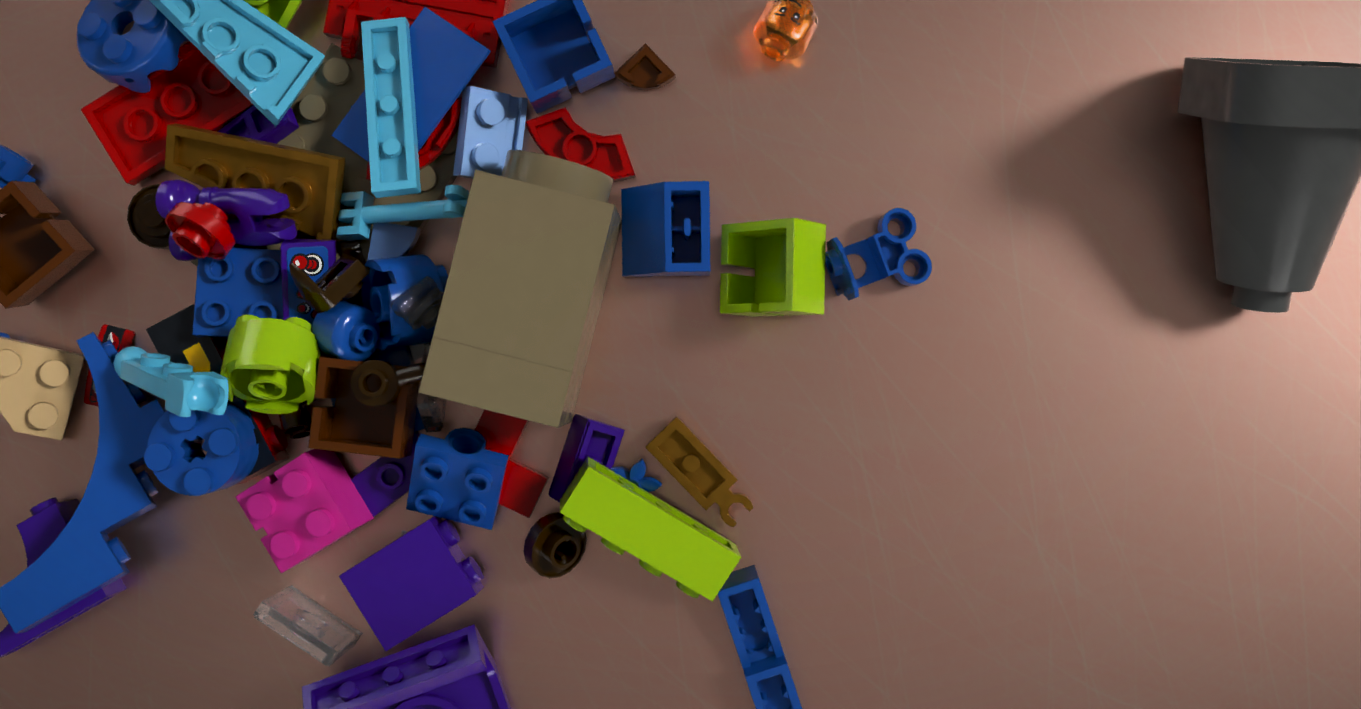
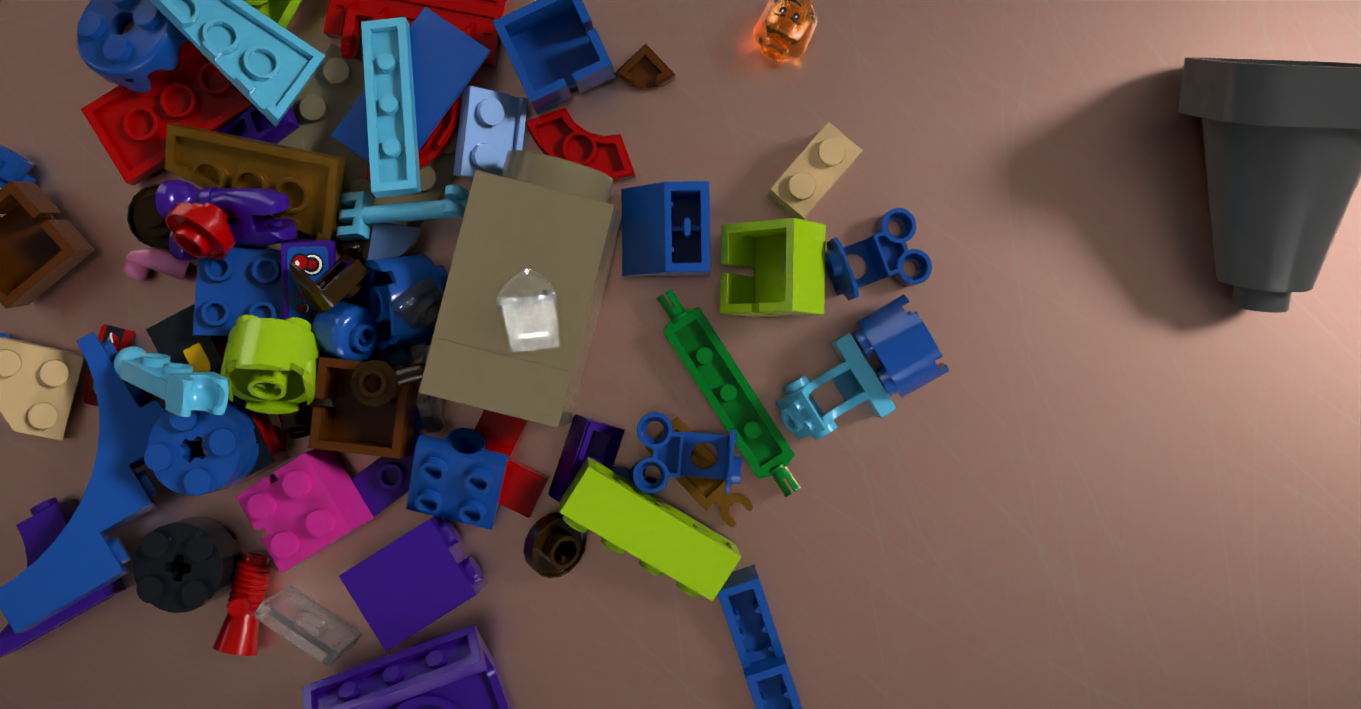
none -> bright pink arm [123,248,191,281]
none -> black brick [133,516,242,613]
none -> red piece [212,552,272,656]
none -> clear tile [495,269,560,352]
none -> blue piece [633,412,742,494]
none -> green plate [656,289,801,497]
none -> tan brick [767,122,863,220]
none -> medium azure tile [776,333,897,441]
none -> blue brick [853,294,949,398]

